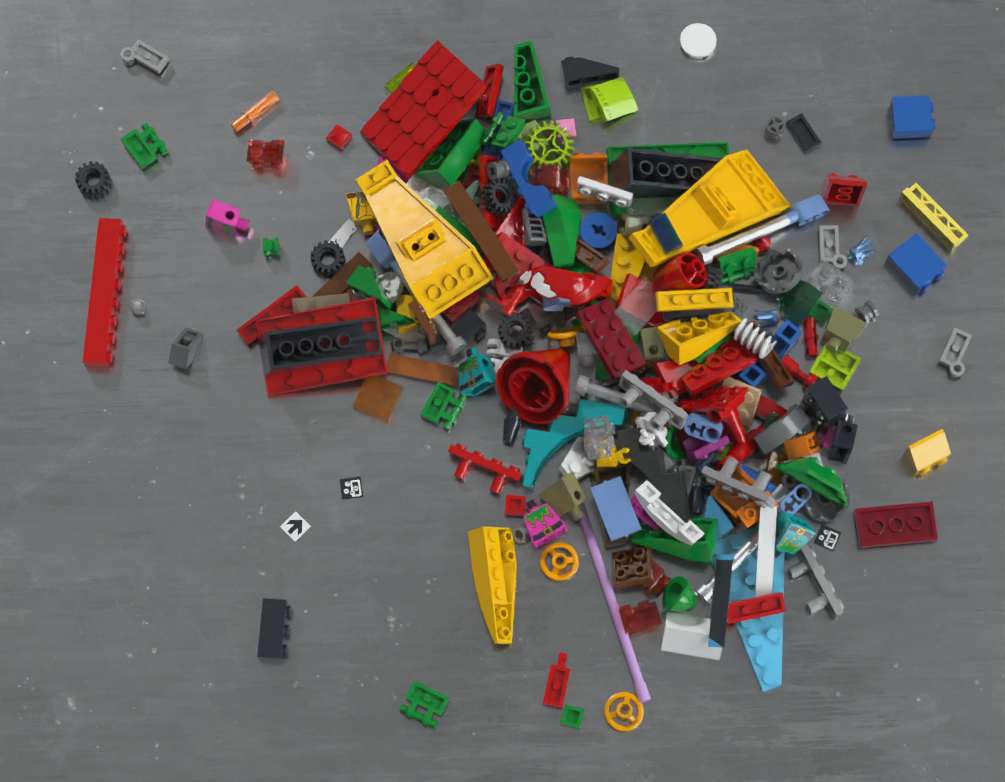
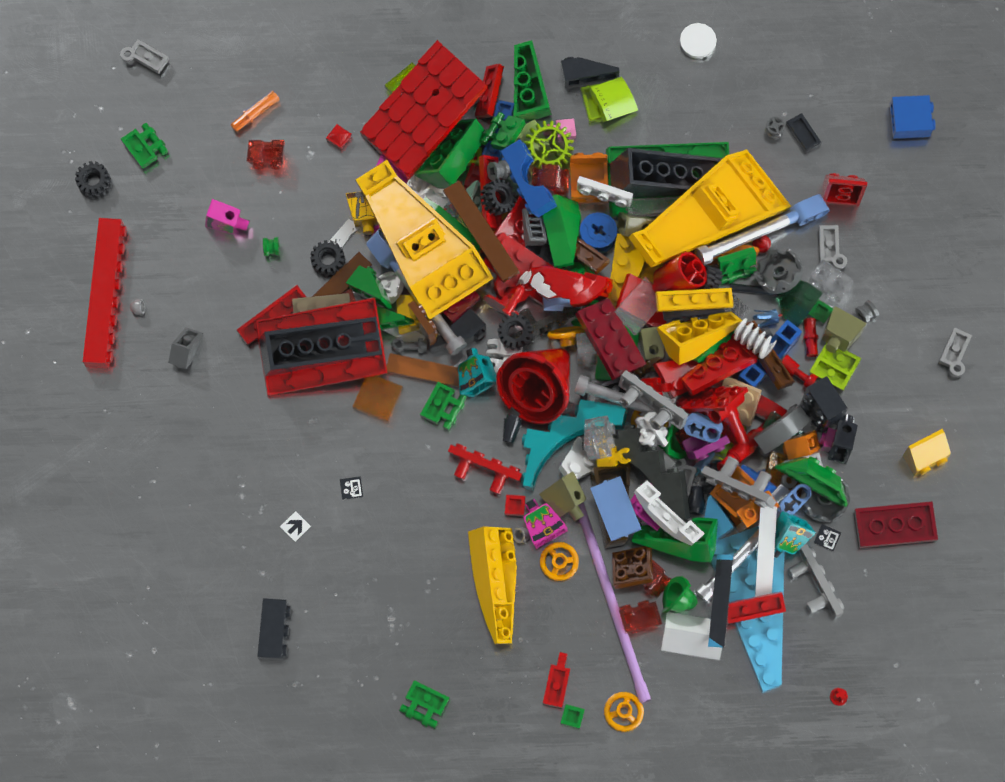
tile [648,213,683,254] -> none
flat silver piece [848,235,877,262] -> none
blue brick [886,232,947,294] -> none
light yellow fence [899,183,968,251] -> none
none -> red piece [830,688,848,706]

